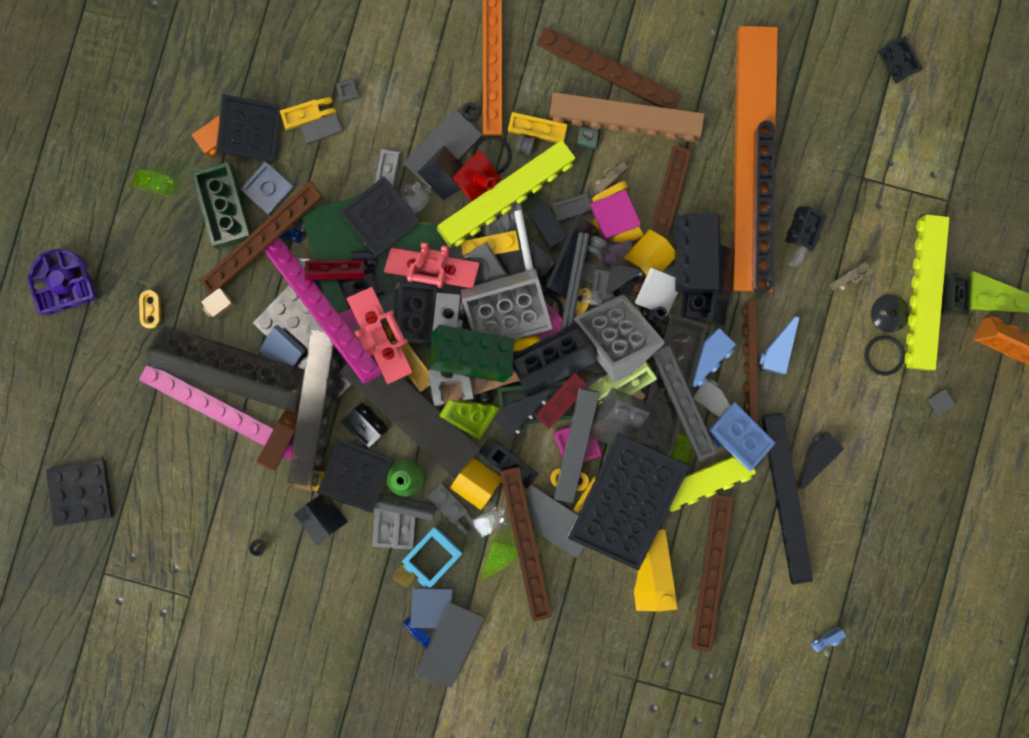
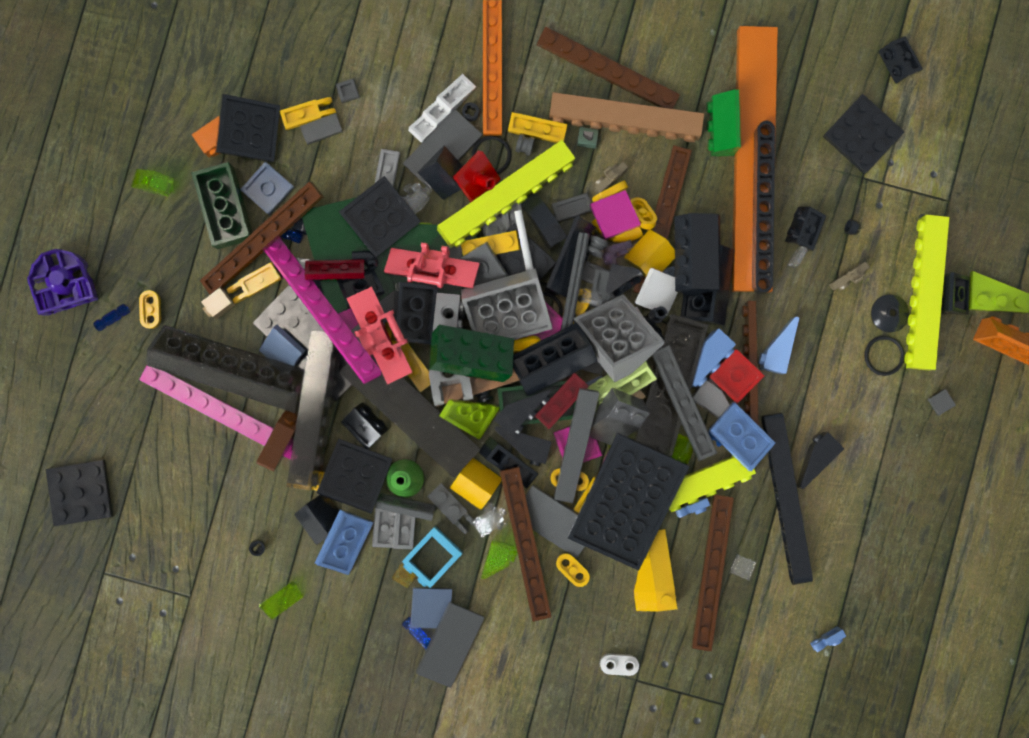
none -> clear blue axle [93,304,130,331]
none -> yellow hinge [226,262,282,304]
none -> clear neon green slope [259,581,304,620]
none -> medium blue tile [315,510,374,575]
none -> white slope [408,74,476,143]
none -> black slope [495,426,551,466]
none -> yellow plate [556,553,590,587]
none -> white plate [600,653,639,676]
none -> yellow plate [630,197,657,230]
none -> medium blue plate [675,497,710,518]
none -> green slope [706,89,741,156]
none -> red tile [709,349,764,403]
none -> clear tile [730,554,756,580]
none -> black plate [823,94,904,174]
none -> black hinge [844,219,861,235]

